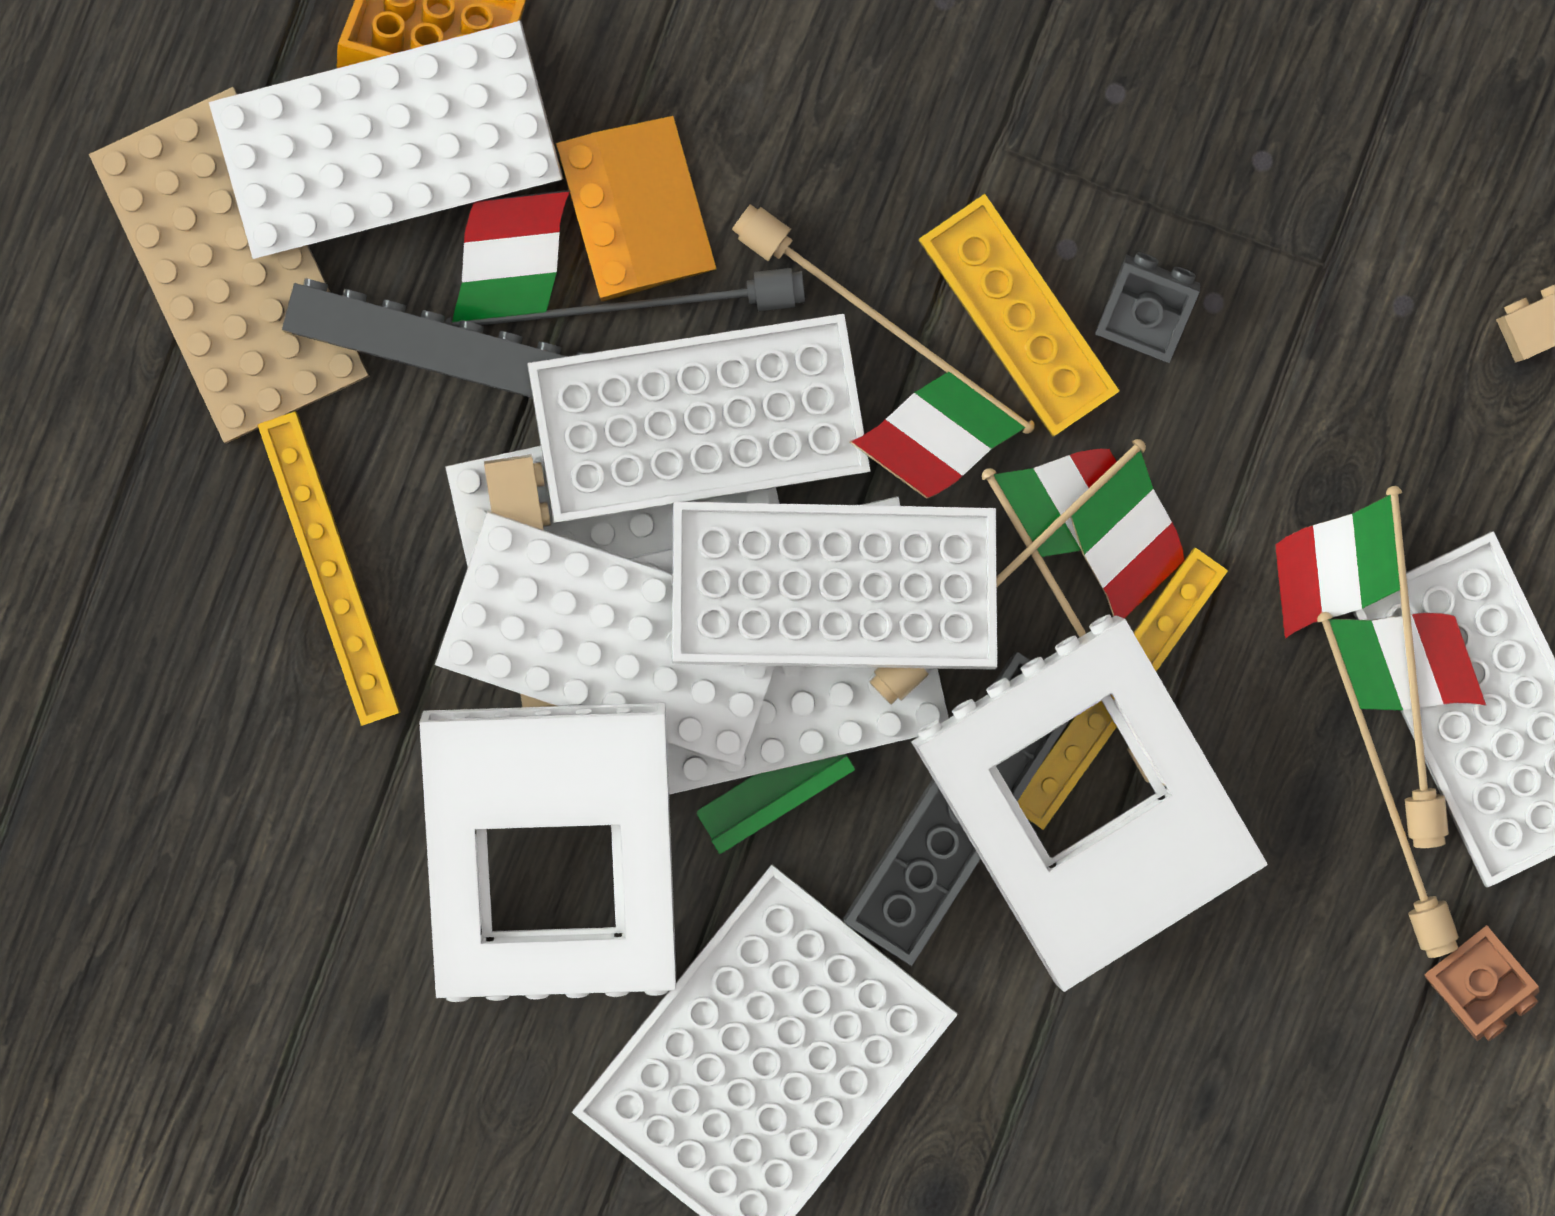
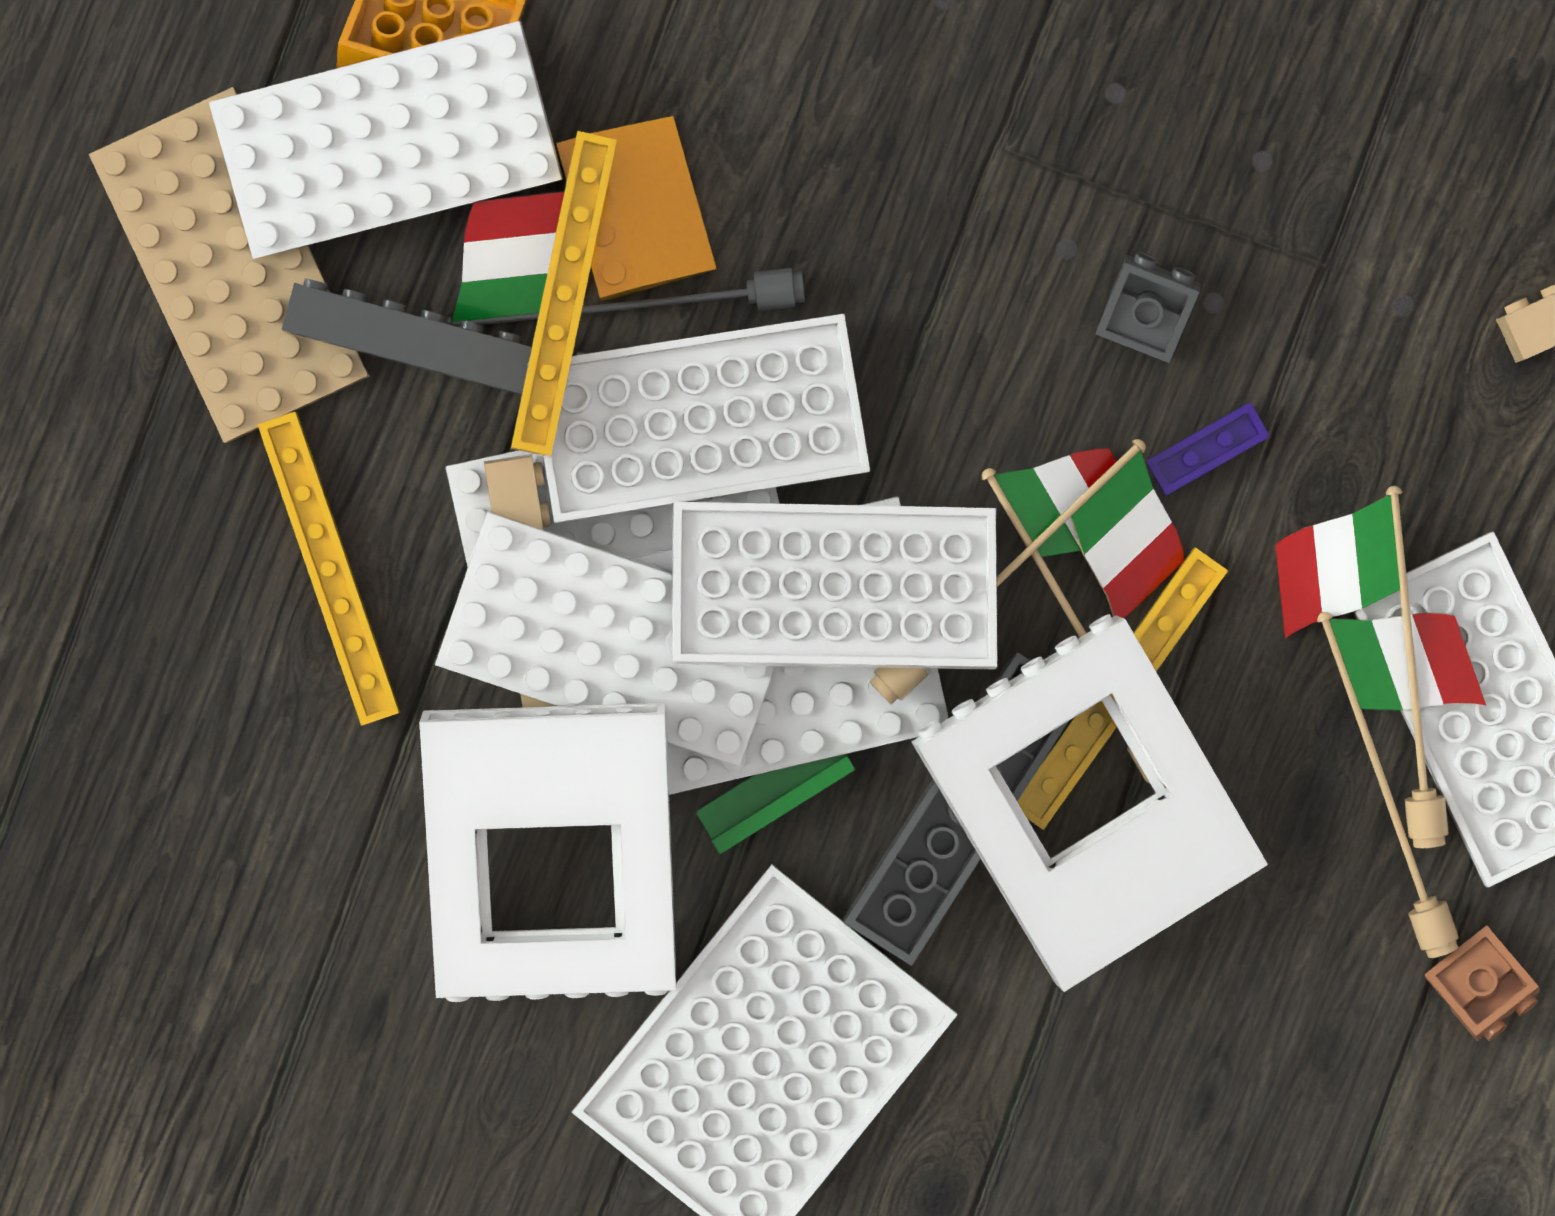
flag [732,204,1035,499] -> none
yellow plate [919,194,1119,437] -> none
none -> yellow plate [511,131,617,457]
none -> dark purple plate [1145,402,1270,496]

